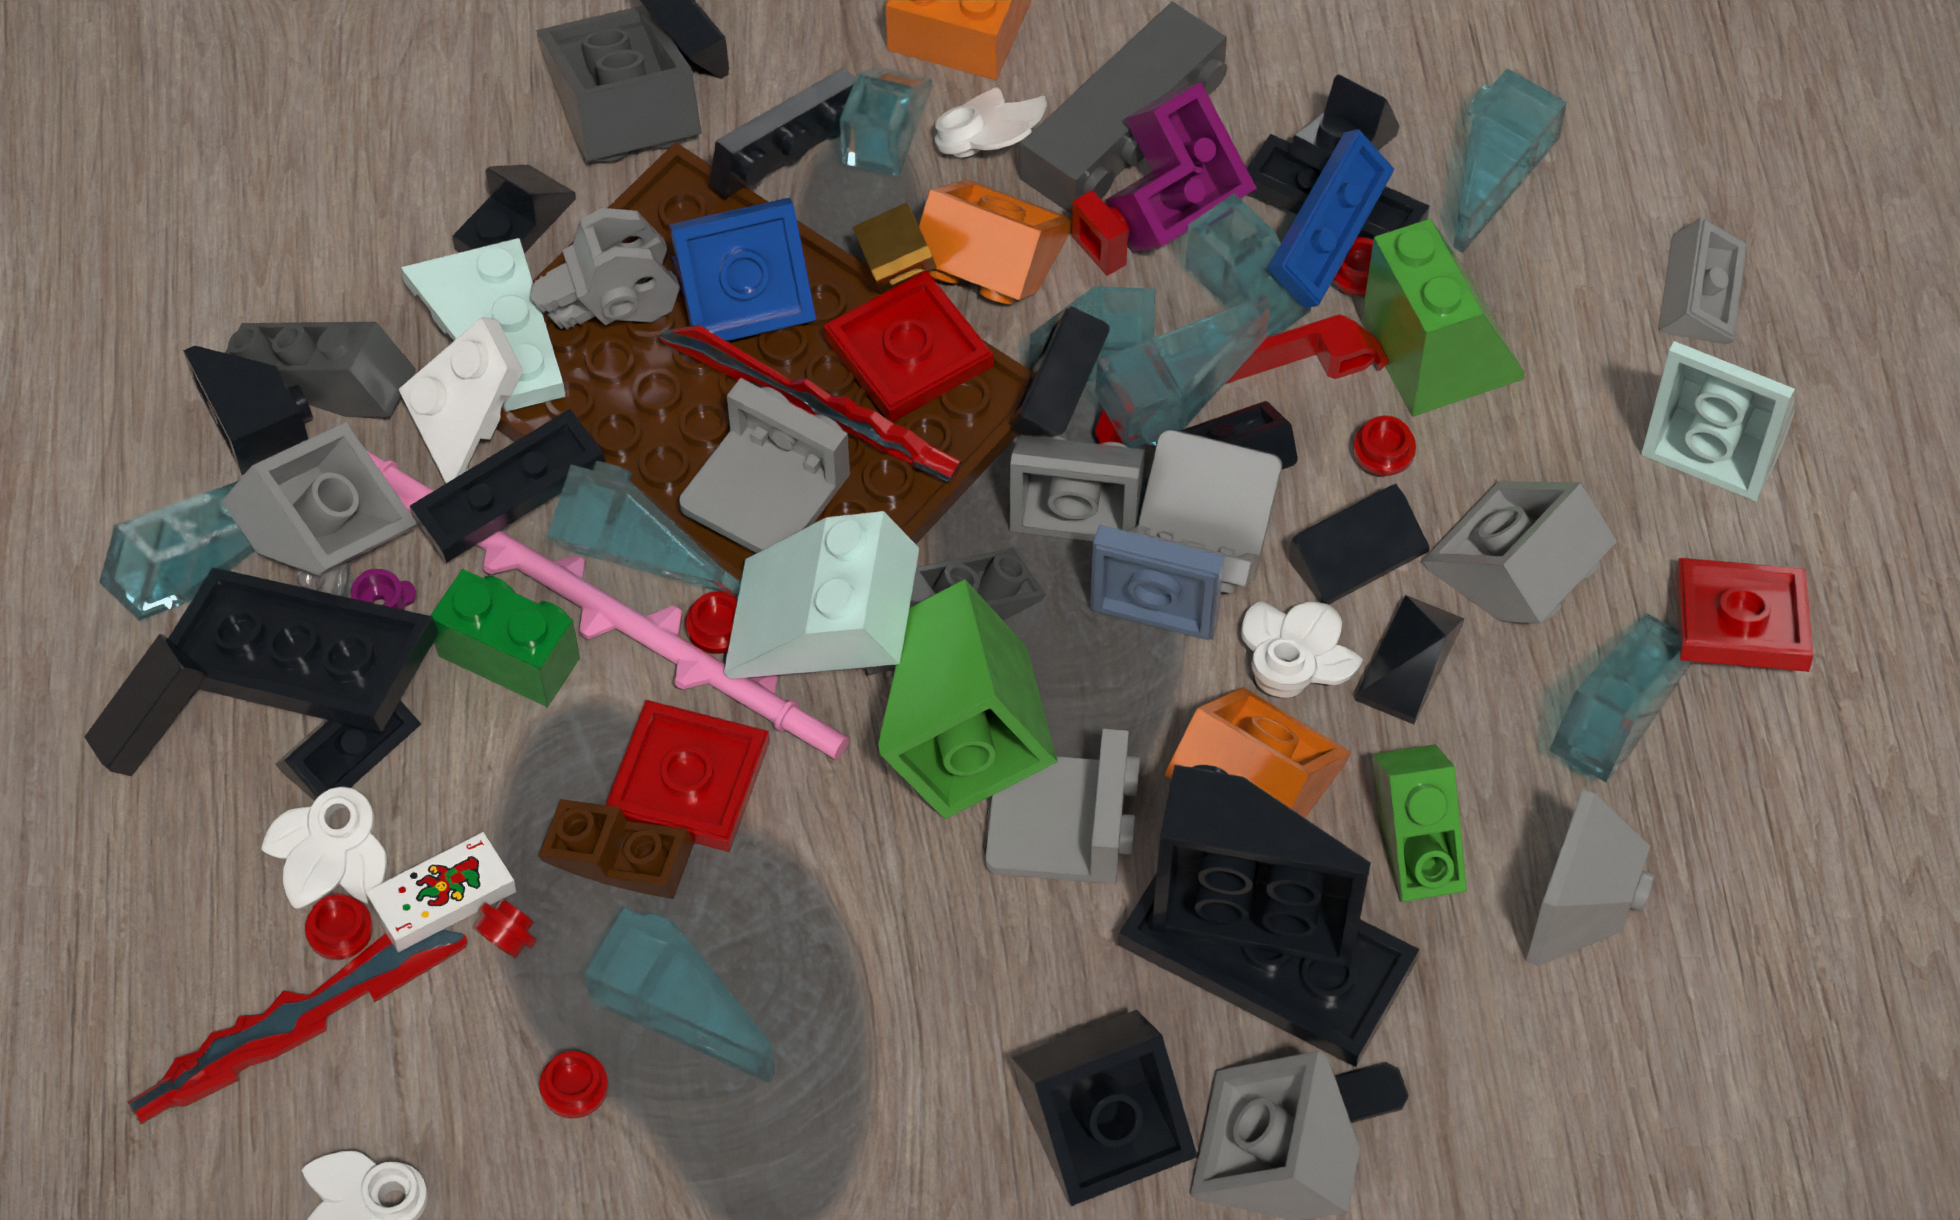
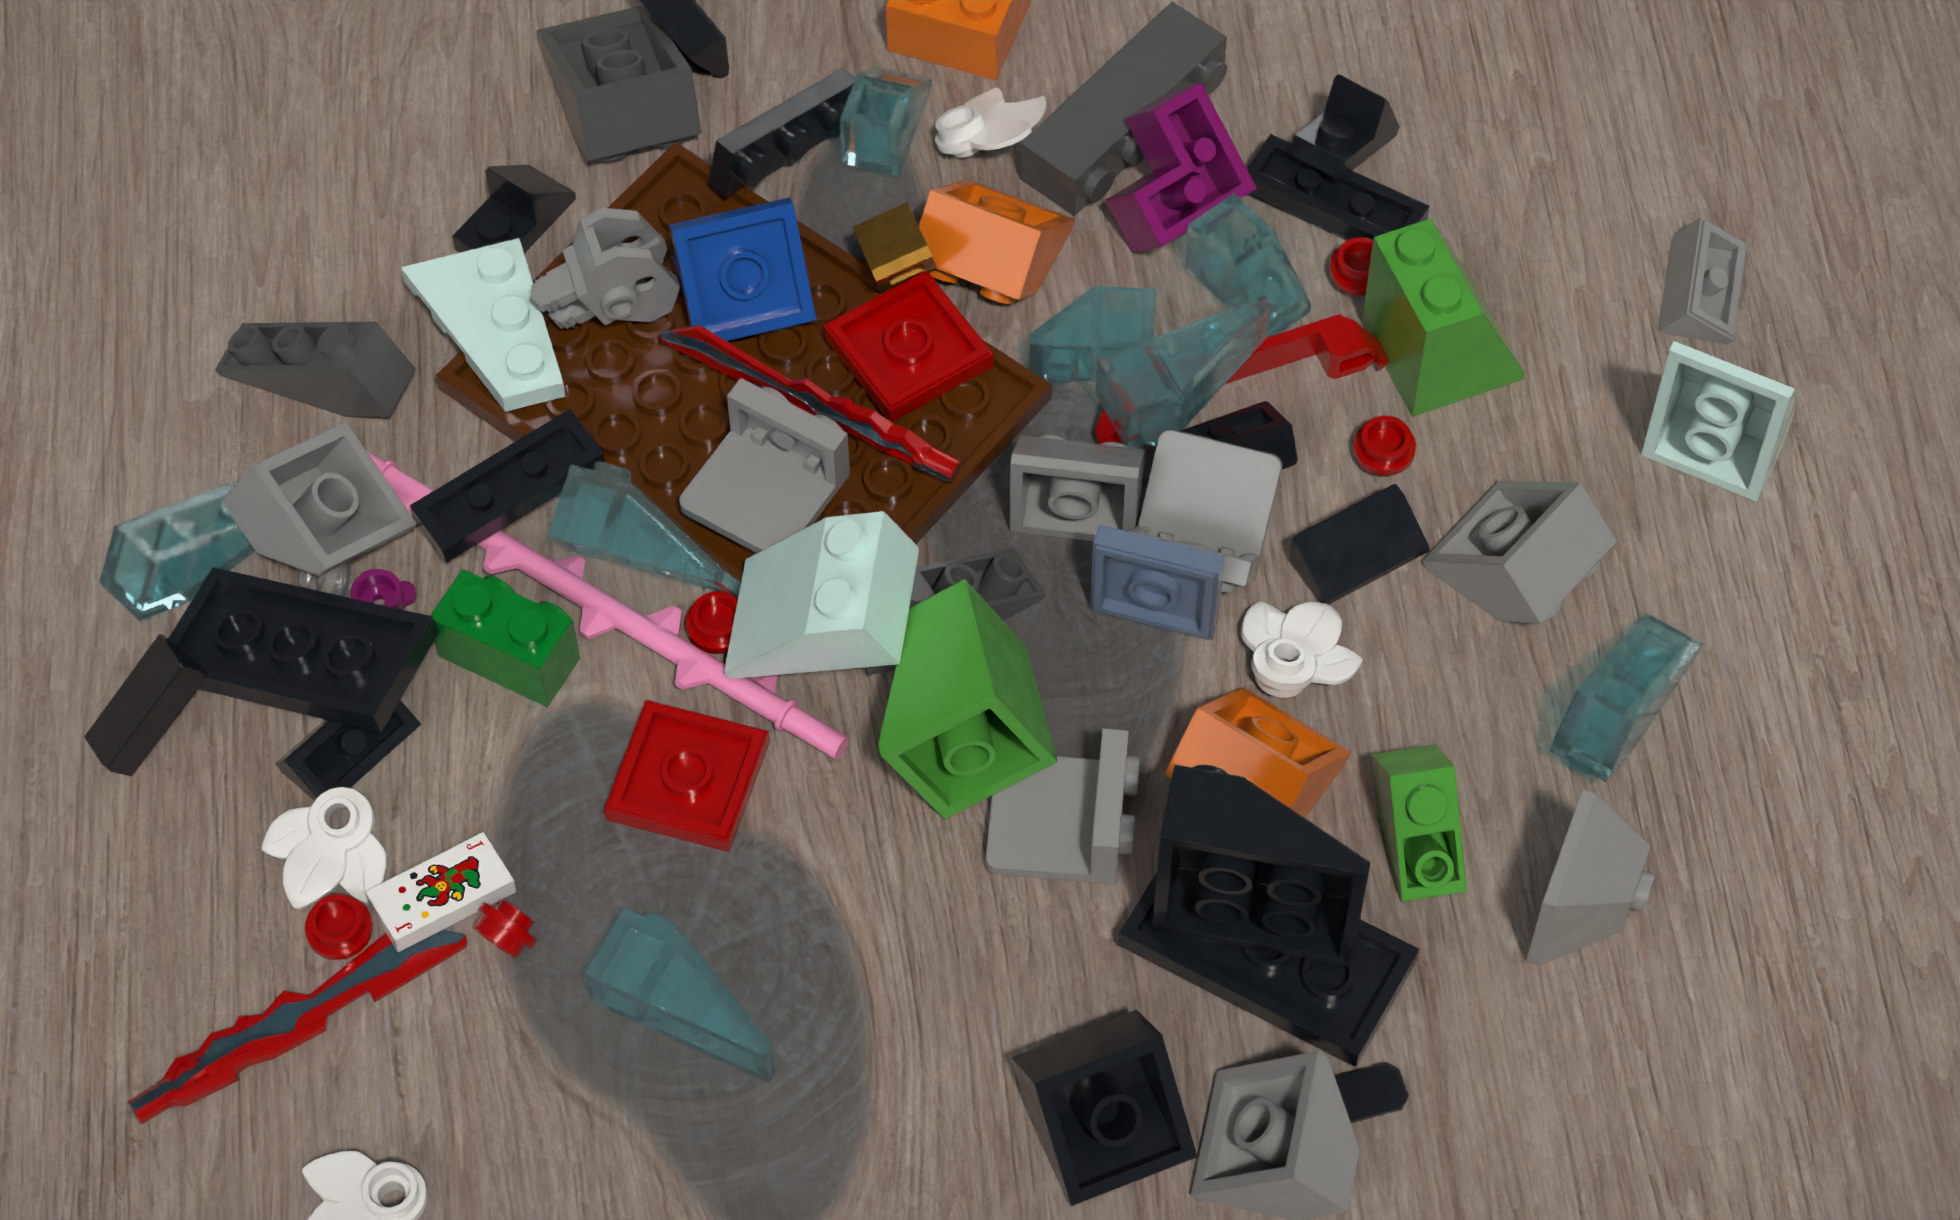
black slope [184,346,313,475] -> none
white wing [398,317,523,483] -> none
reddish brown slope [539,799,695,899] -> none
red plate [539,1051,608,1119] -> none
black slope [1009,306,1110,436] -> none
red plate [1072,190,1130,276] -> none
blue tile [1267,129,1395,308] -> none
black slope [1355,595,1464,725] -> none
clear light blue slope [1453,68,1567,253] -> none
red tile [1676,558,1813,672] -> none

